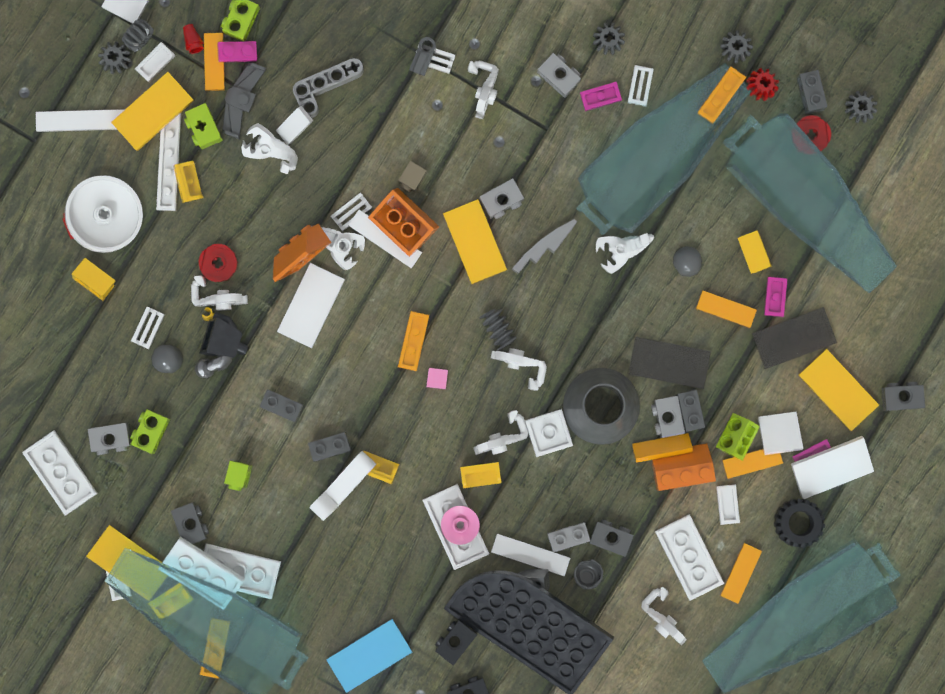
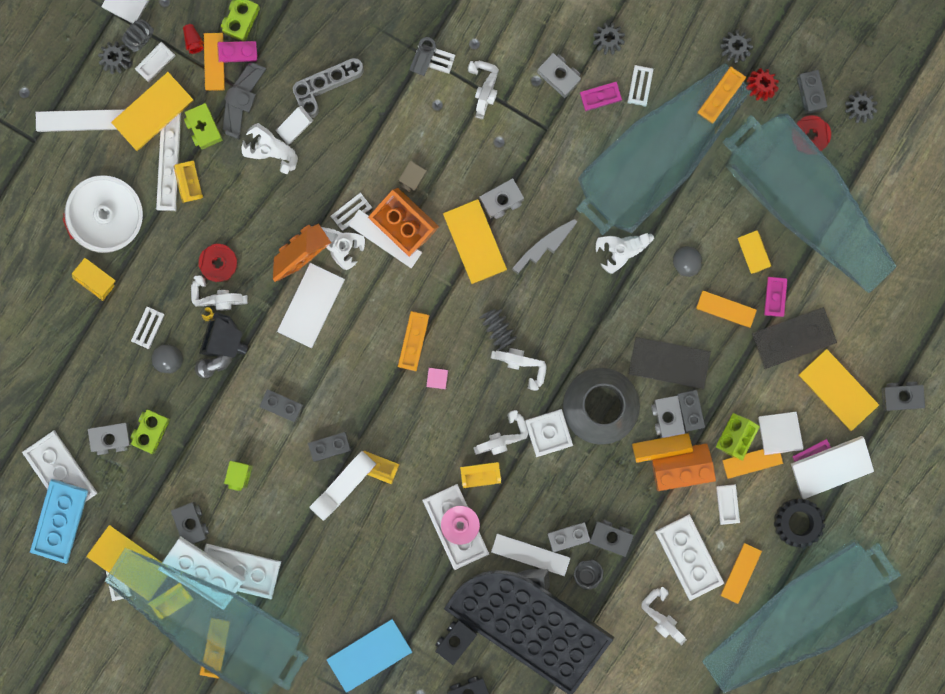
none -> medium azure tile [30,479,89,564]

